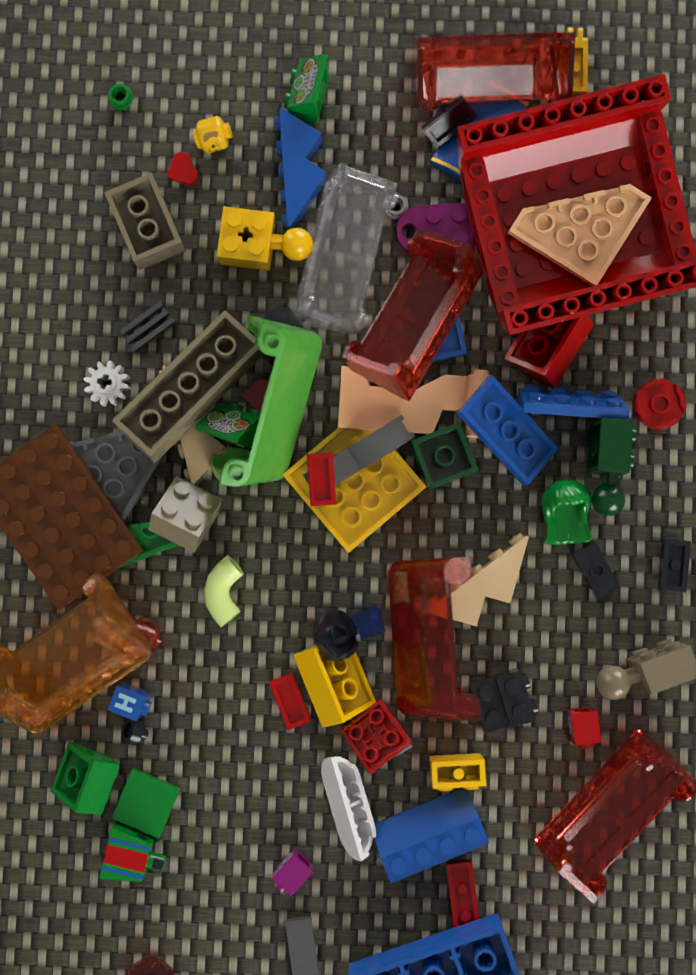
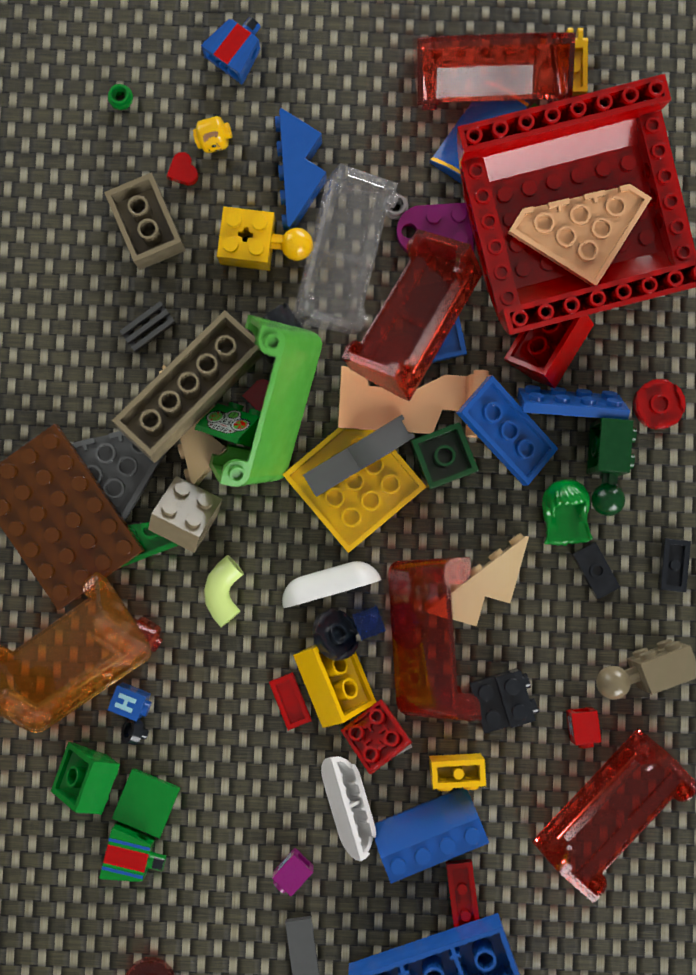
white gear [83,361,131,407] -> none
green slope [284,54,329,125] -> none
red tile [306,452,337,506] -> none
black tile [421,94,478,148] -> none
none -> torso [201,17,261,84]
none -> white brick [282,561,381,608]

